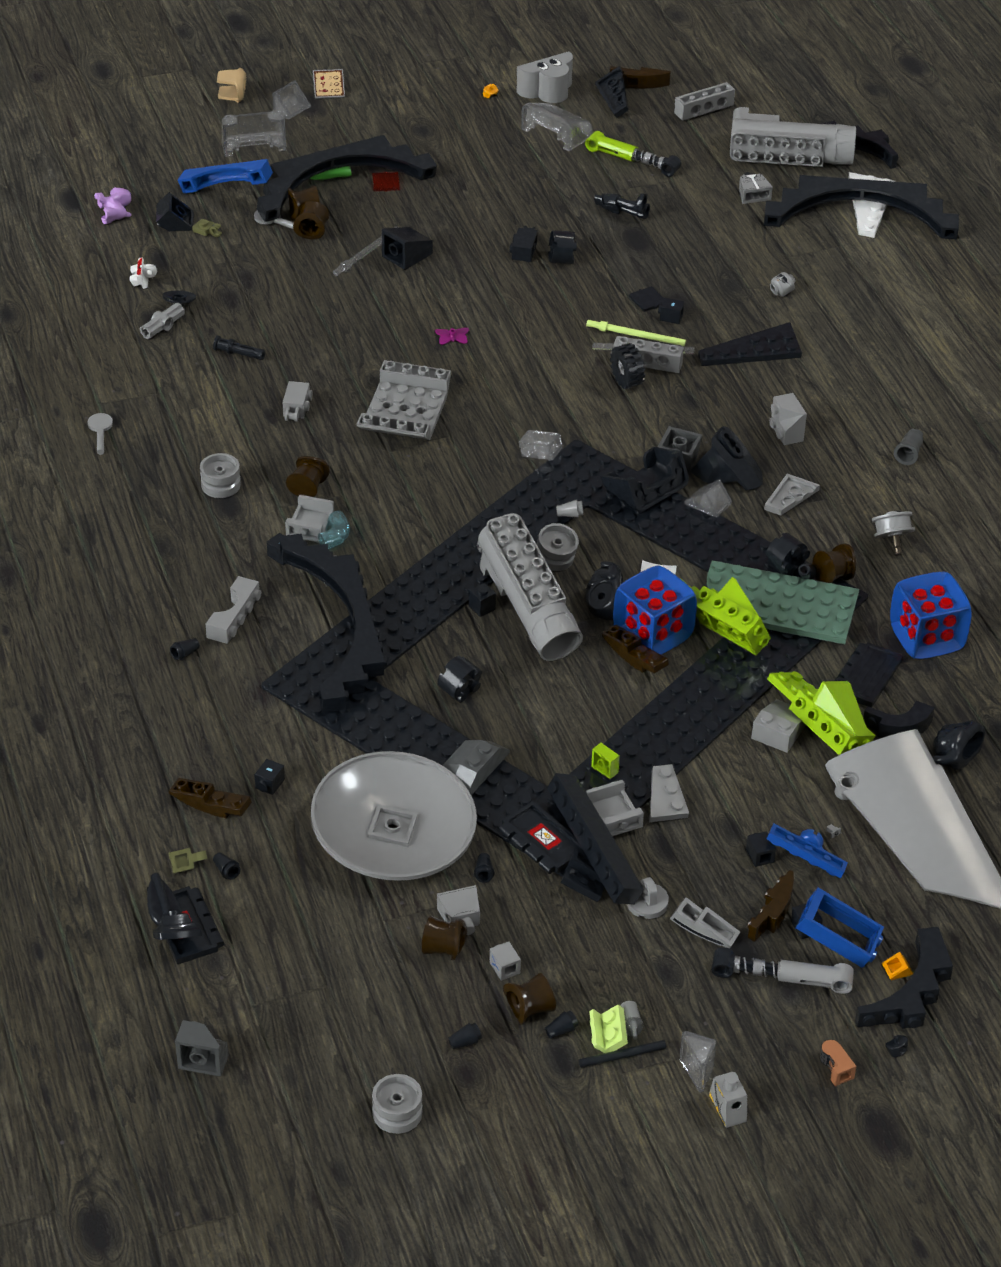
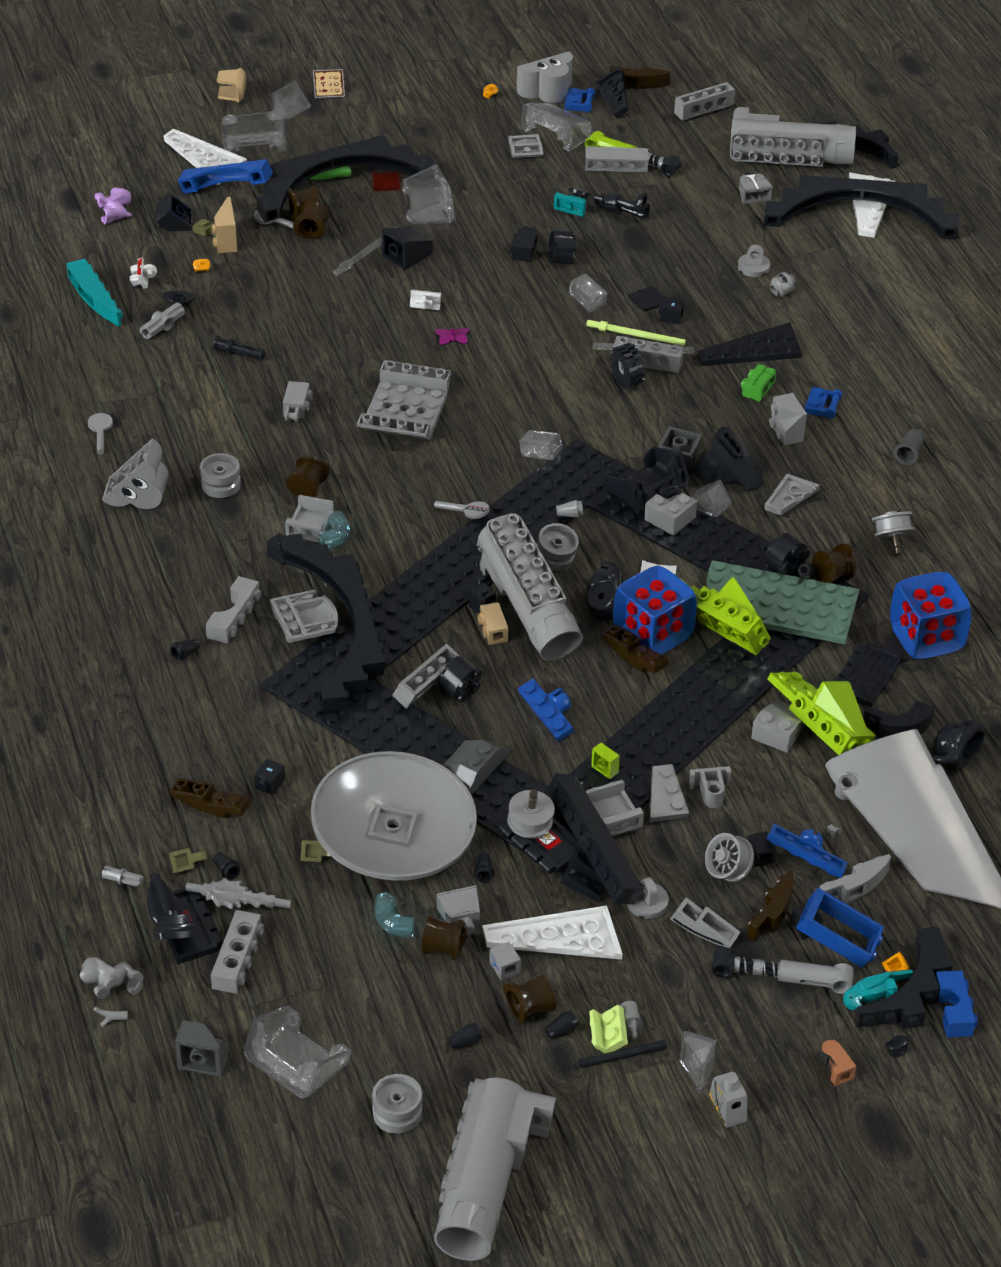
none -> teal slope [66,258,123,327]
none -> light grey animal [79,957,144,999]
none -> light grey bar [94,1007,128,1027]
none -> light grey brick [102,438,168,509]
none -> light grey axle [102,865,144,887]
none -> white wing [164,129,247,186]
none -> light grey piece [186,878,291,909]
none -> light orange piece [193,259,210,273]
none -> light grey brick [211,910,264,994]
none -> tan slope [212,197,237,253]
none -> clear windscreen [244,1005,353,1099]
none -> light grey slope [270,590,338,643]
none -> olive plate [301,840,332,862]
none -> clear light blue cylinder [374,893,415,938]
none -> light grey brick [392,644,460,709]
none -> clear windscreen [402,164,456,225]
none -> white hips [410,290,441,310]
none -> light grey piece [434,501,490,519]
none -> light grey piece [434,1077,556,1261]
none -> tan brick [477,602,508,645]
none -> white wing [482,906,622,959]
none -> light grey wheel [507,789,555,838]
none -> light grey slope [508,134,543,158]
none -> blue plate [517,678,575,742]
none -> teal piece [554,188,590,217]
none -> blue plate [565,88,595,112]
none -> clear brick [568,274,607,313]
none -> light grey panel [585,146,648,173]
none -> light grey slope [645,493,697,536]
none -> light grey pin [689,766,731,808]
none -> light grey wheel [705,833,754,882]
none -> light grey tile [738,245,771,277]
none -> bright green brick [741,364,776,402]
none -> blue plate [805,387,843,418]
none -> light grey slope [820,854,891,904]
none -> teal animal [842,970,913,1010]
none -> blue arch [935,971,978,1037]

